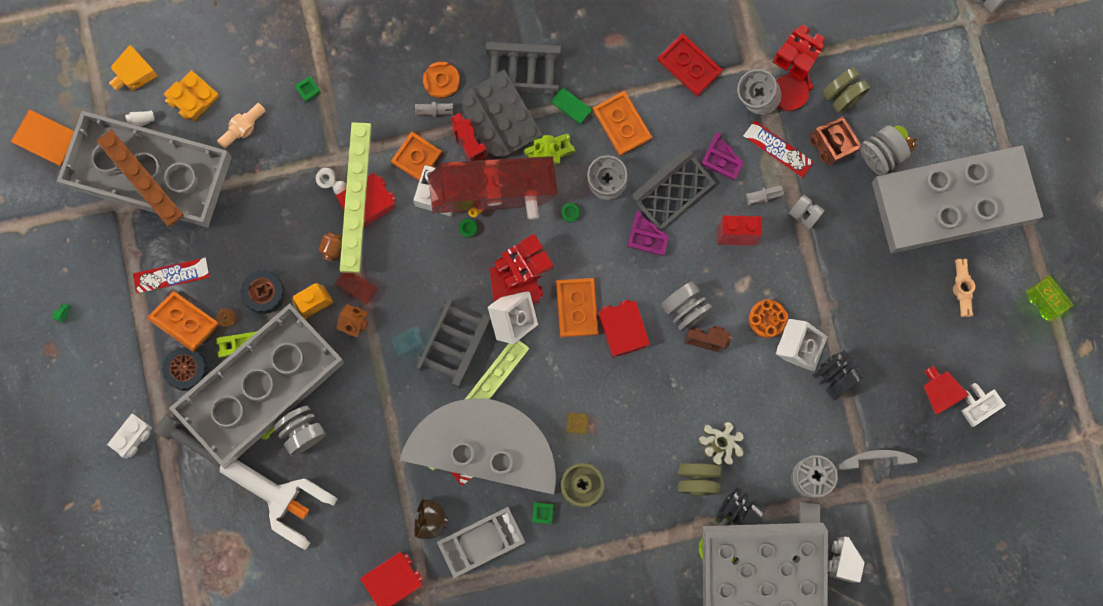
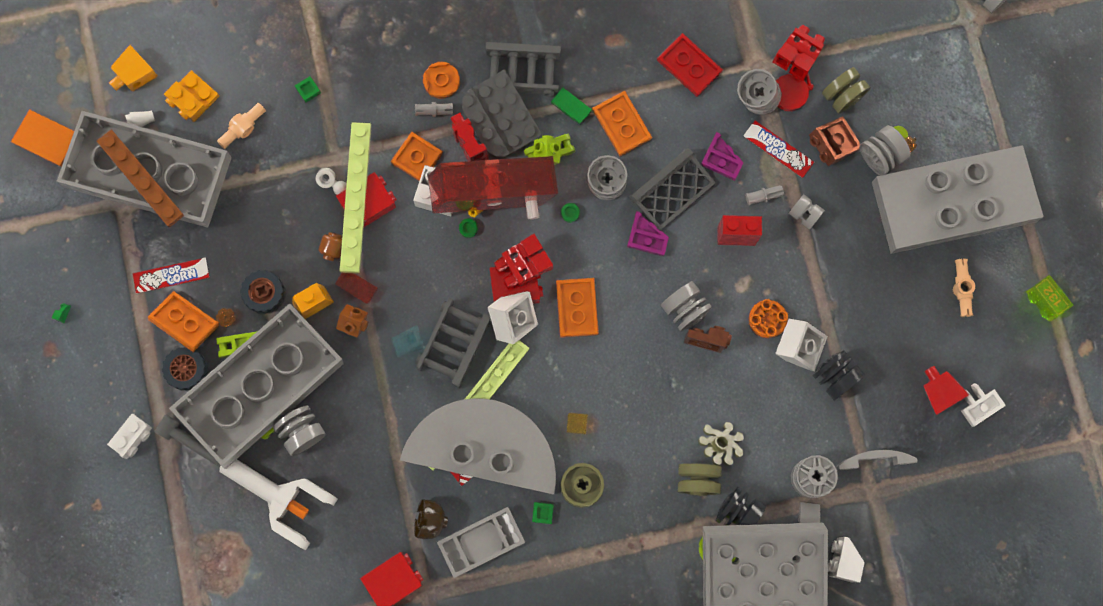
red brick [598,300,650,358] -> none

